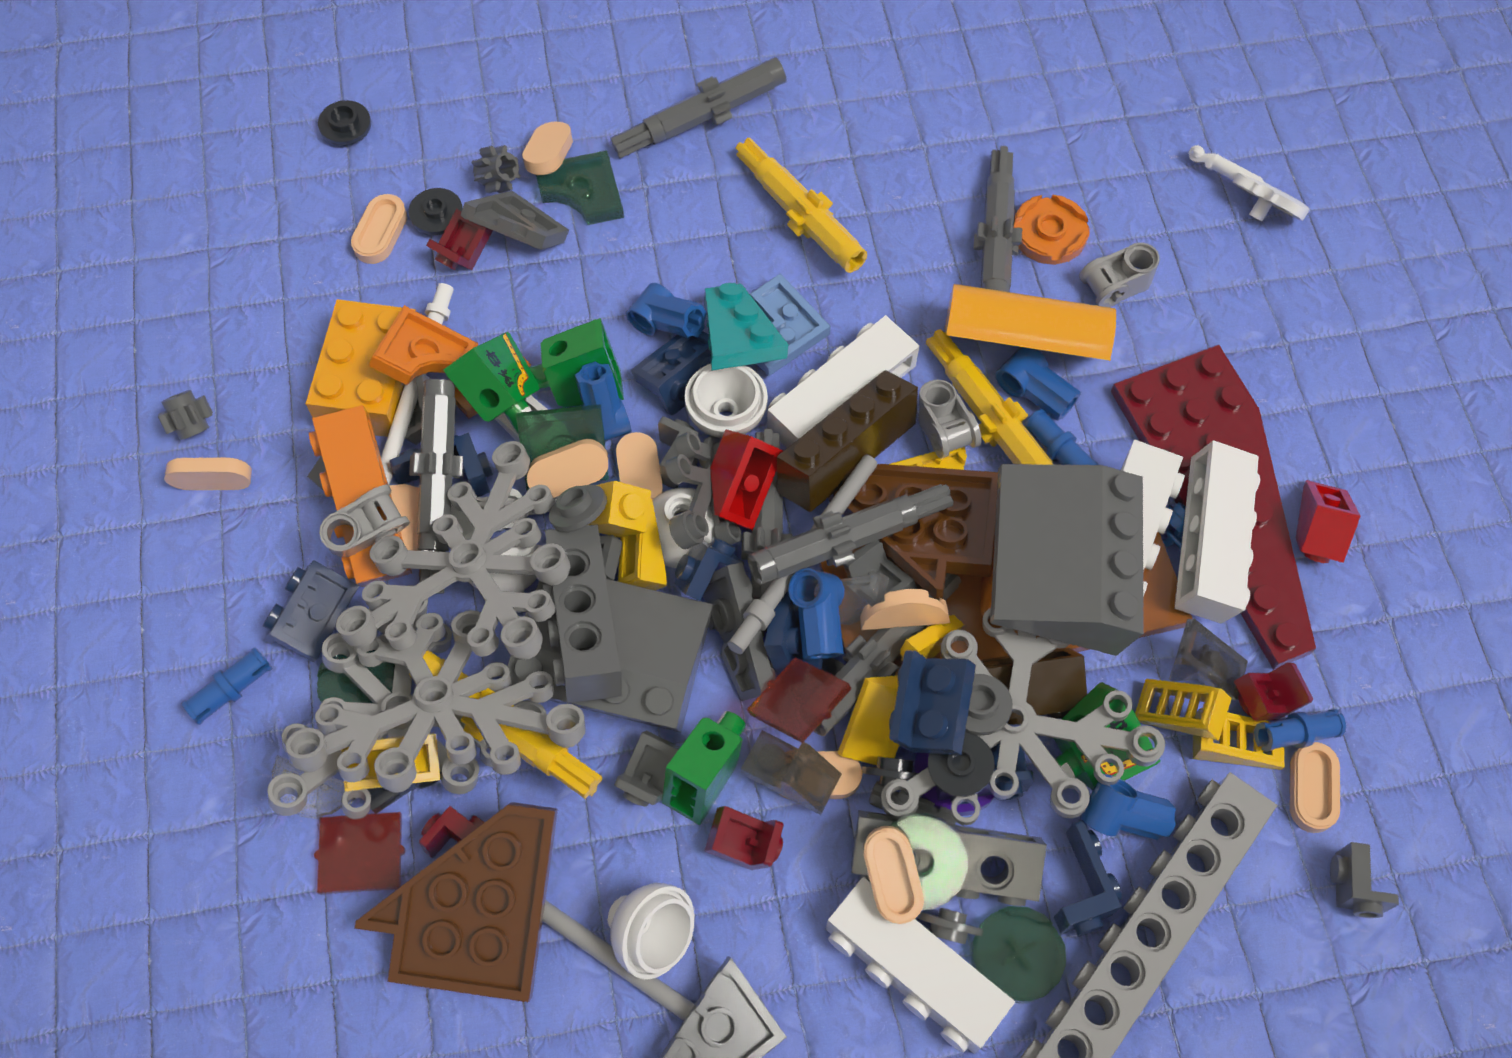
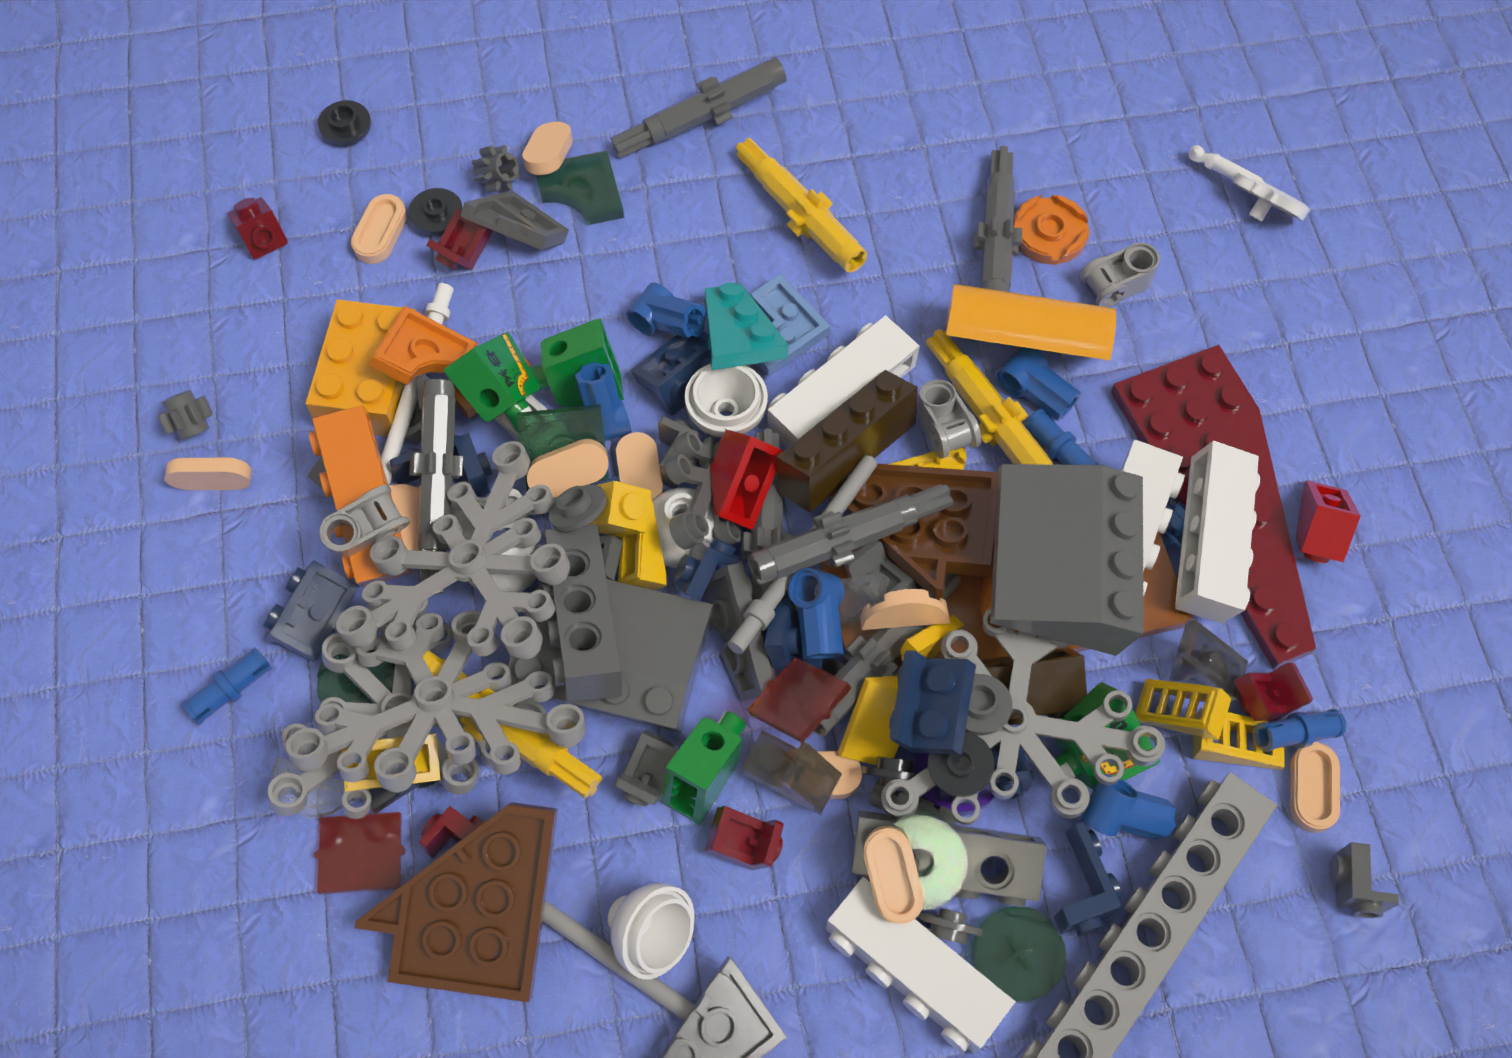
none -> dark red bracket [226,197,288,259]

